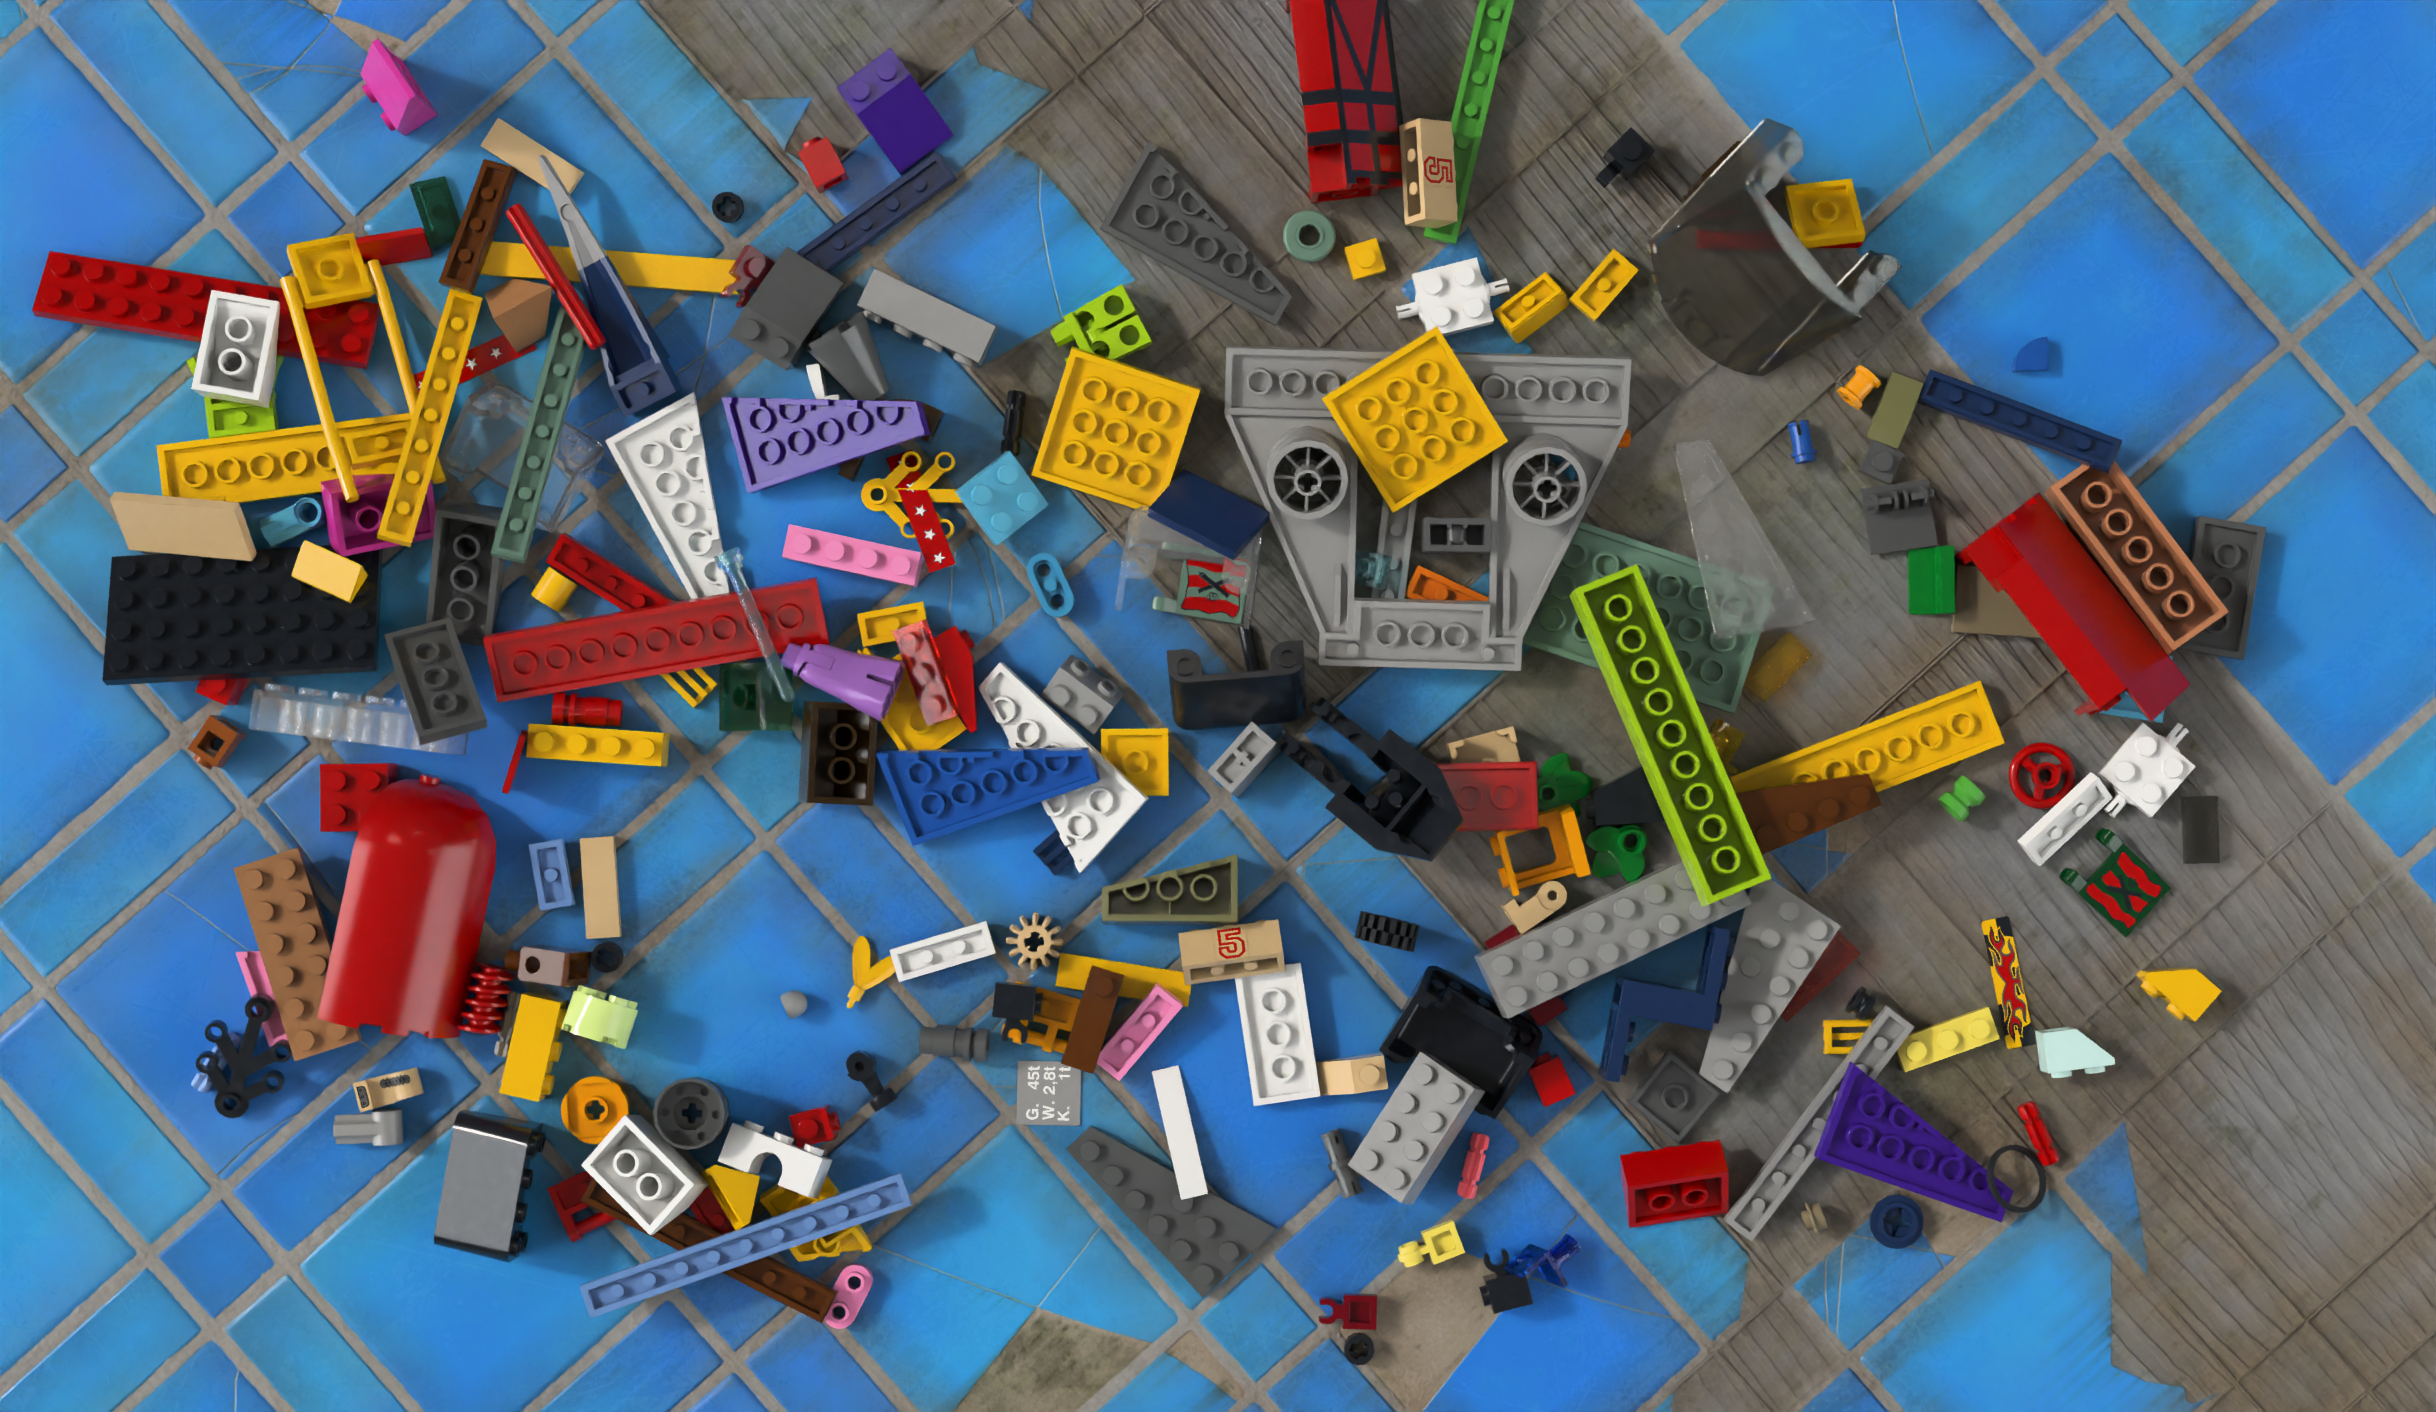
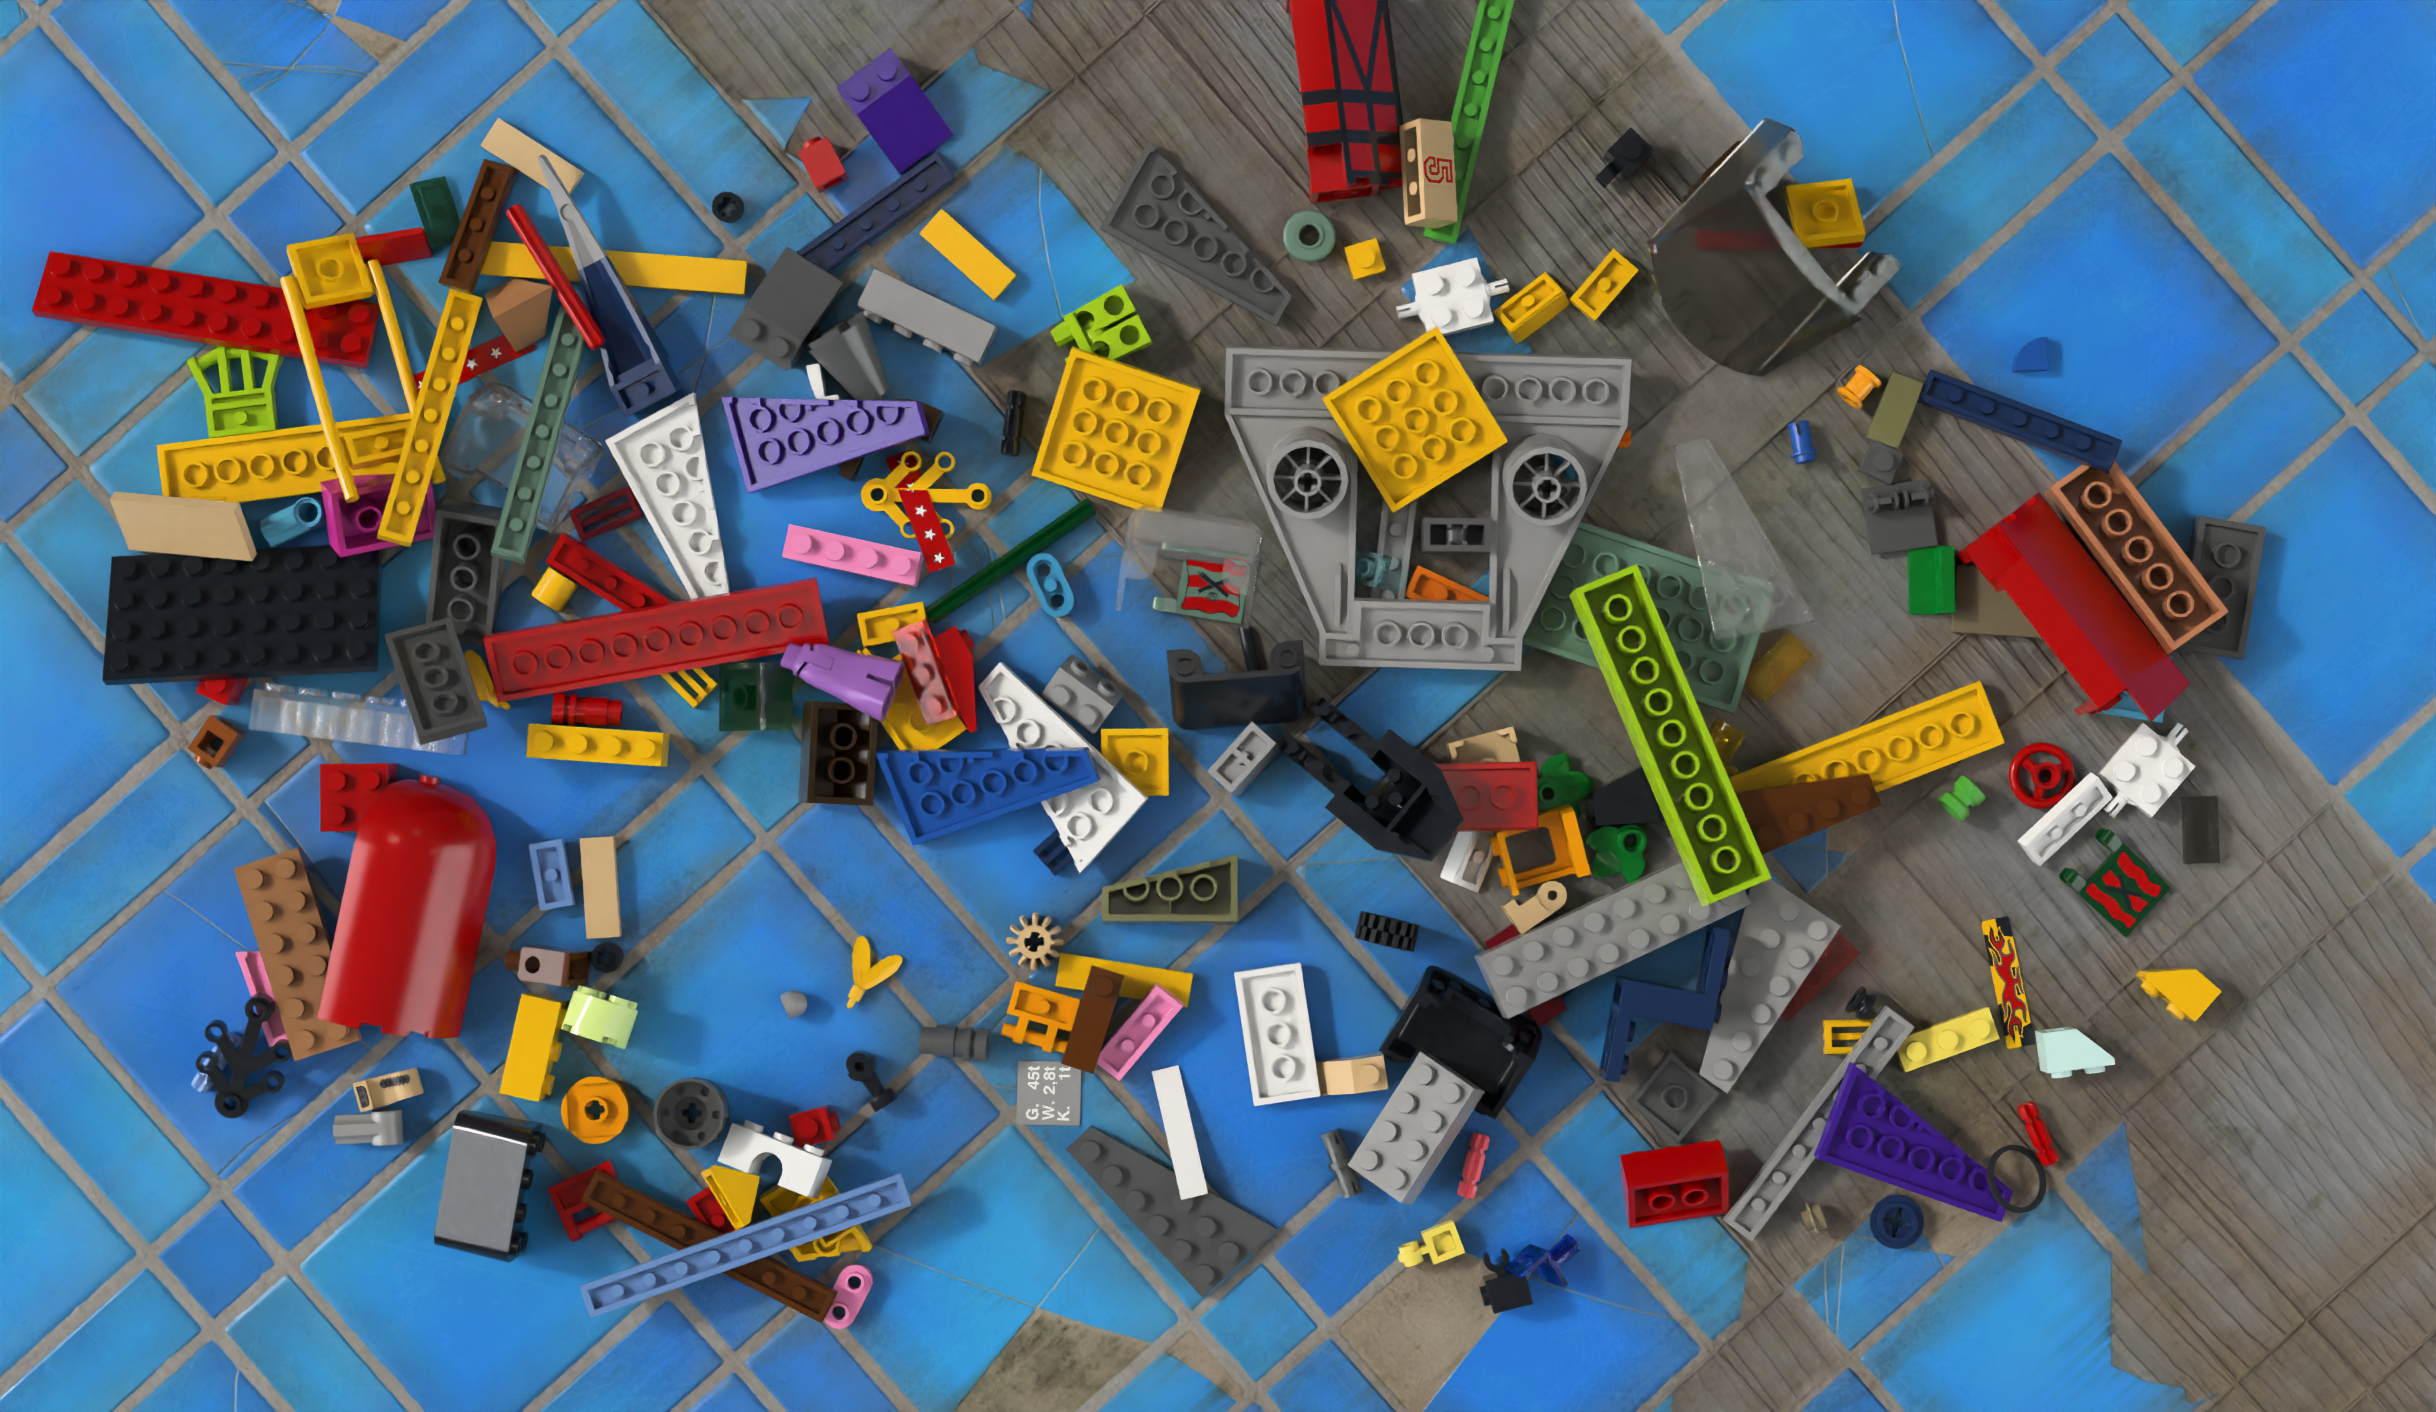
white slope [191,290,280,408] -> none
yellow slope [292,540,368,603] -> none
dark pink slope [360,39,438,136] -> none
red piece [457,961,515,1035] -> none
light grey axle [494,991,523,1058] -> none
red piece [502,730,528,794] -> none
white slope [581,1115,709,1235] -> none
clear light blue piece [714,547,795,702] -> none
dark red plate [722,245,775,308] -> none
white plate [889,921,996,982] -> none
medium azure plate [955,451,1049,545] -> none
black brick [992,981,1043,1043] -> none
dark blue tile [1148,469,1270,560] -> none
tan brick [1178,919,1286,985] -> none
dark red plate [1319,1293,1377,1330] -> none
black bush [1344,1332,1374,1365] -> none
red brick [1528,1052,1576,1107] -> none
none -> yellow piece [464,650,511,710]
none -> dark red tile [568,486,645,543]
none -> yellow tile [919,208,1017,302]
none -> dark green axle [925,499,1096,624]
none -> white slope [1440,831,1494,893]

